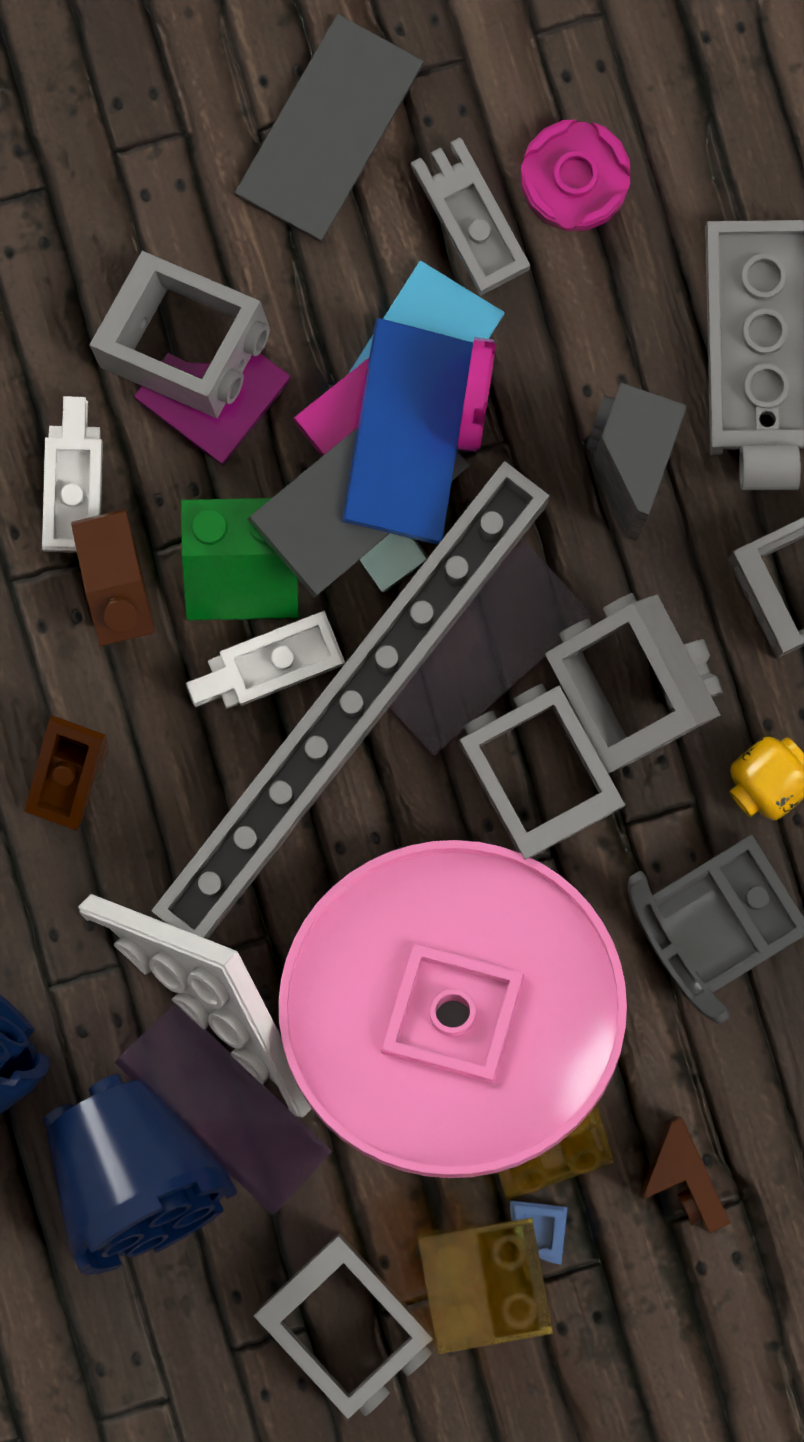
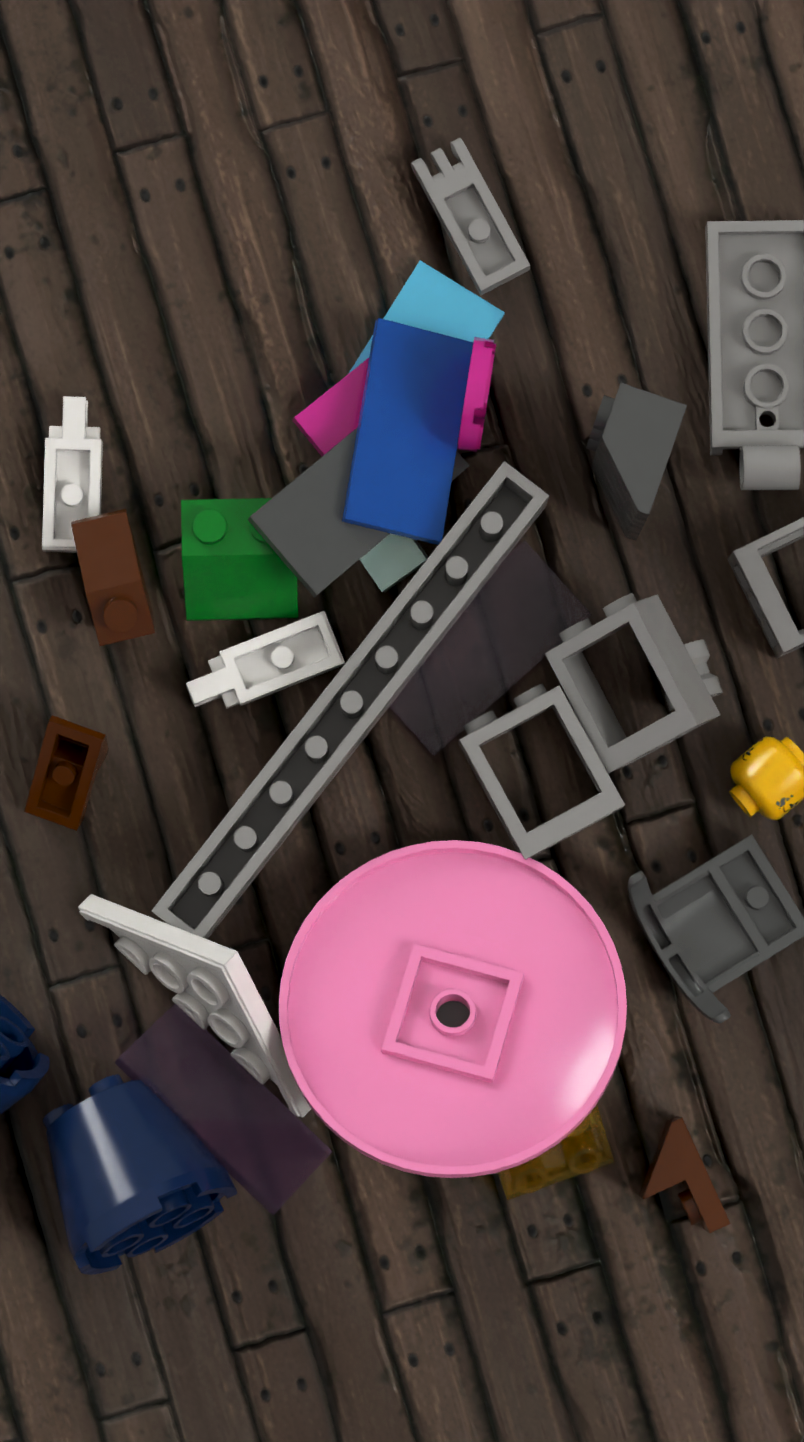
light grey window [89,251,270,418] -> none
magenta tile [134,353,291,467] -> none
dark grey piece [235,14,424,243] -> none
light grey window [254,1232,433,1419] -> none
clear yellow slope [418,1217,553,1354] -> none
medium blue tile [510,1200,567,1265] -> none
dark pink tile [521,120,631,231] -> none

